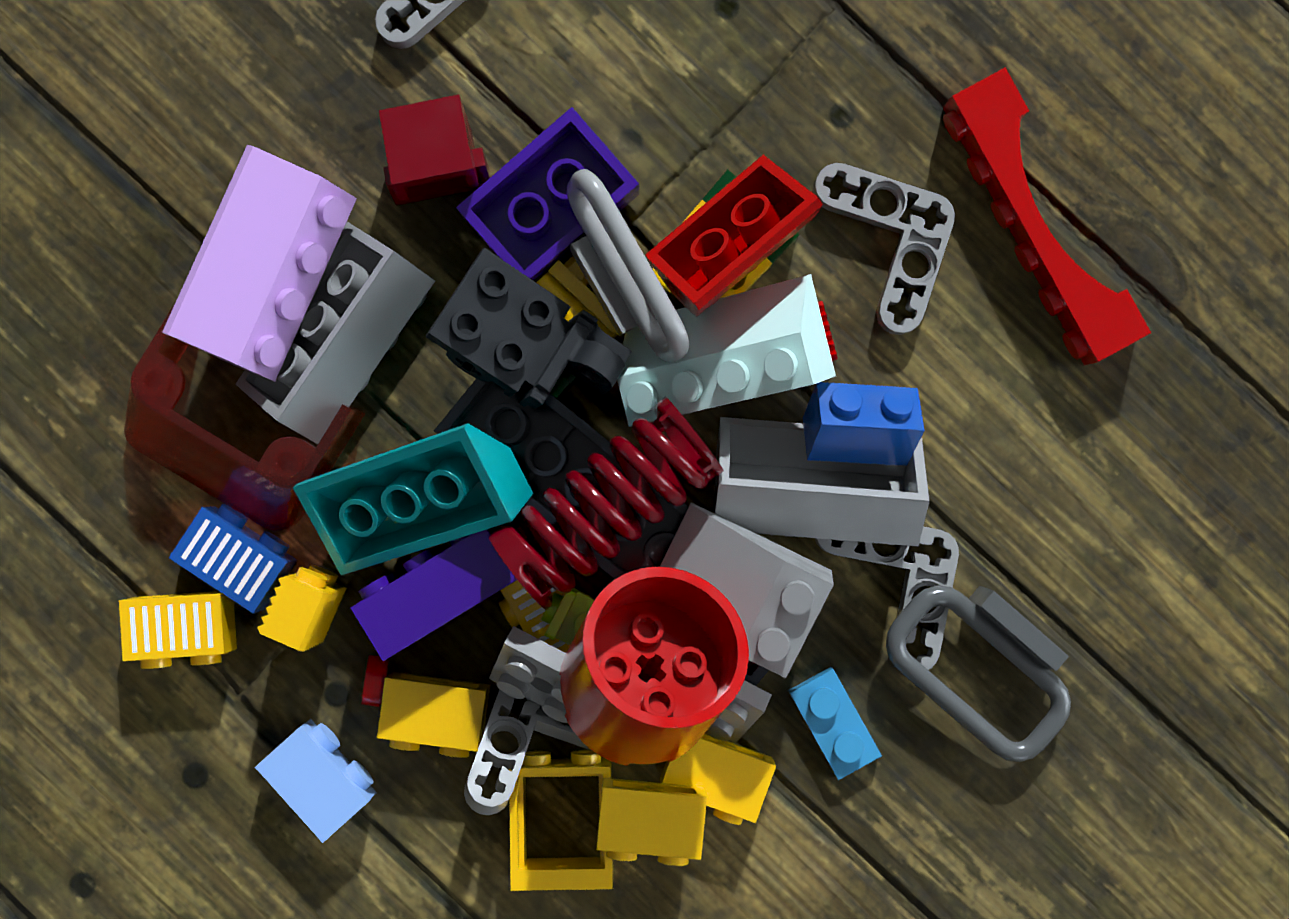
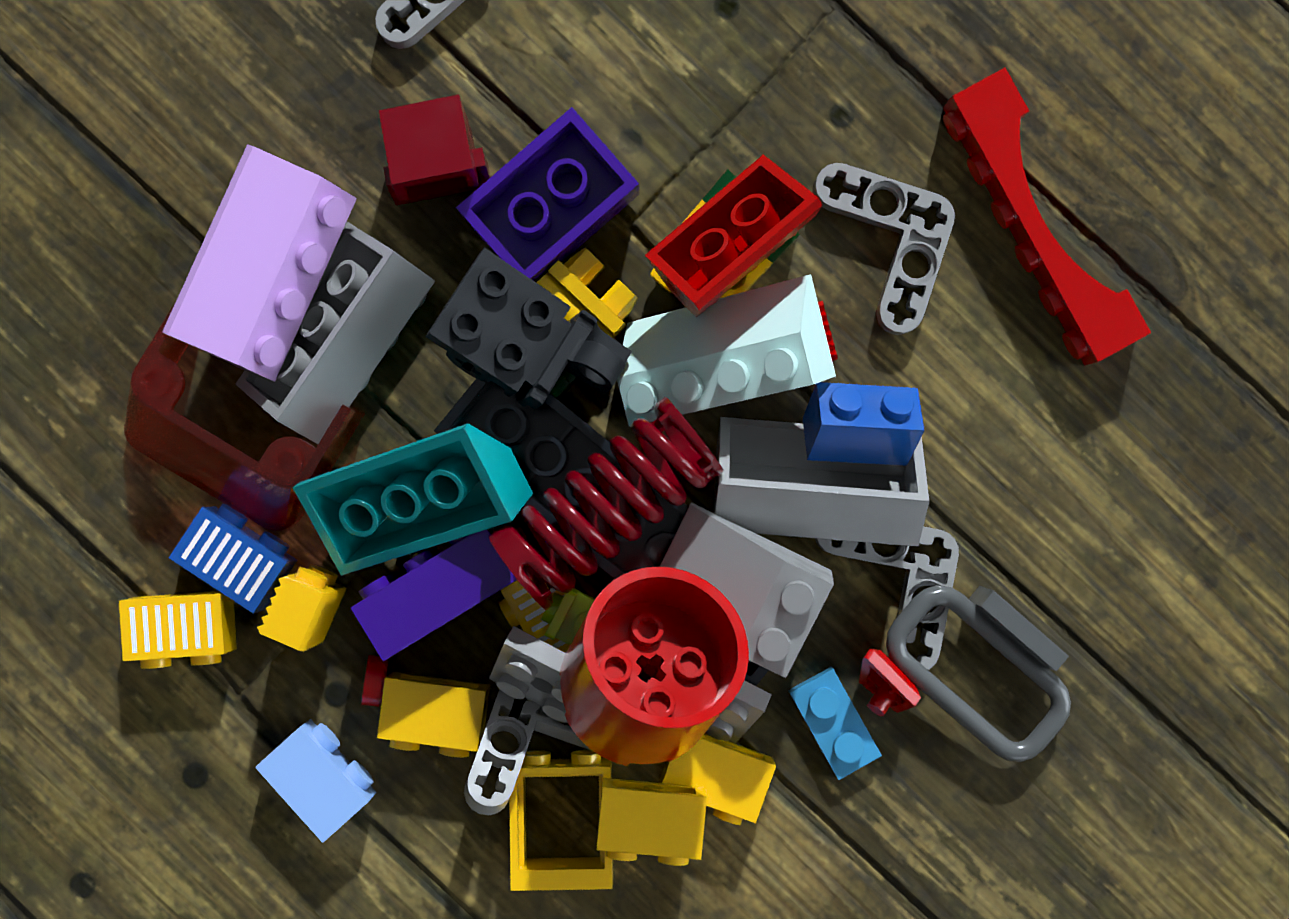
light grey bar [567,169,689,362] -> none
none -> red piece [859,649,921,716]

